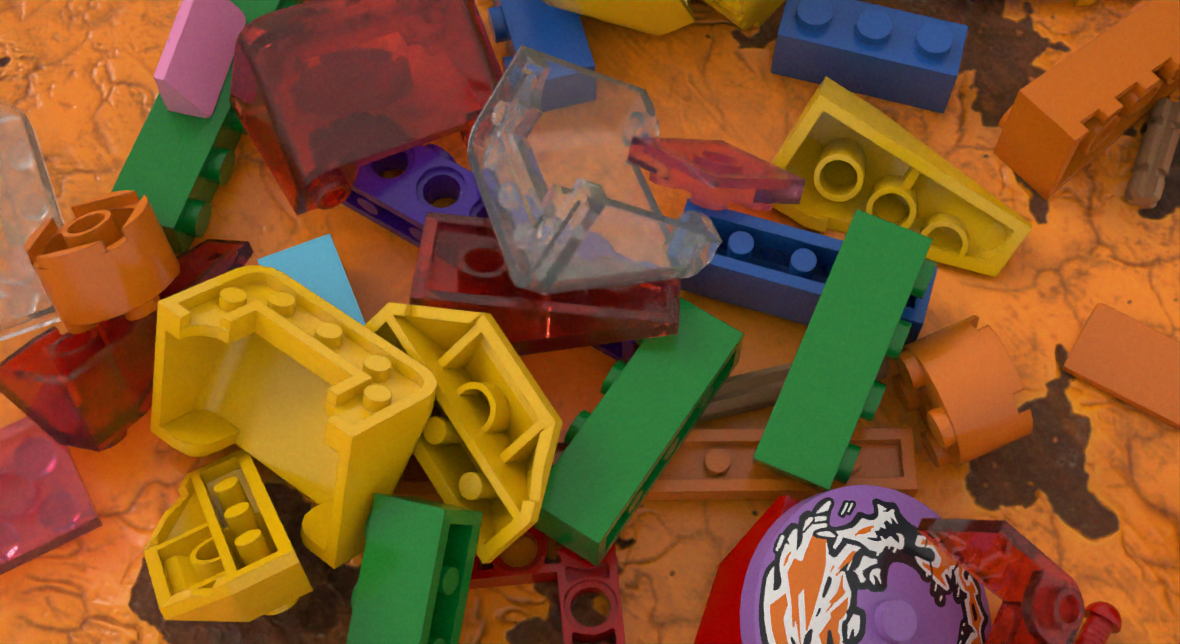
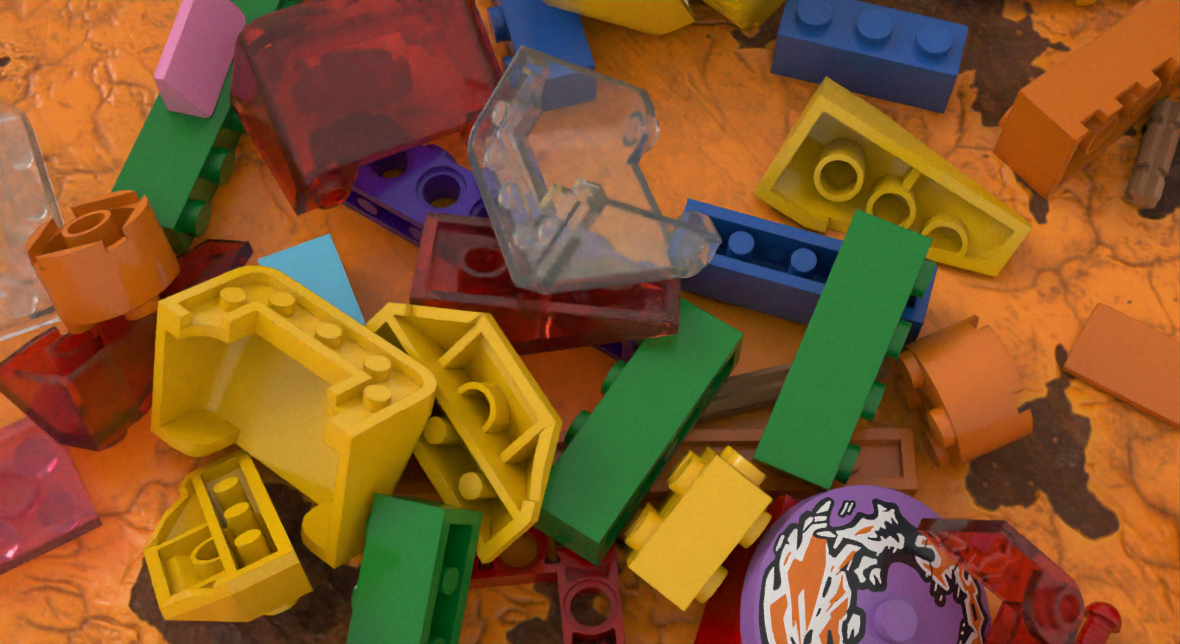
clear pink plate [627,136,806,211] -> none
none -> yellow brick [623,445,773,611]

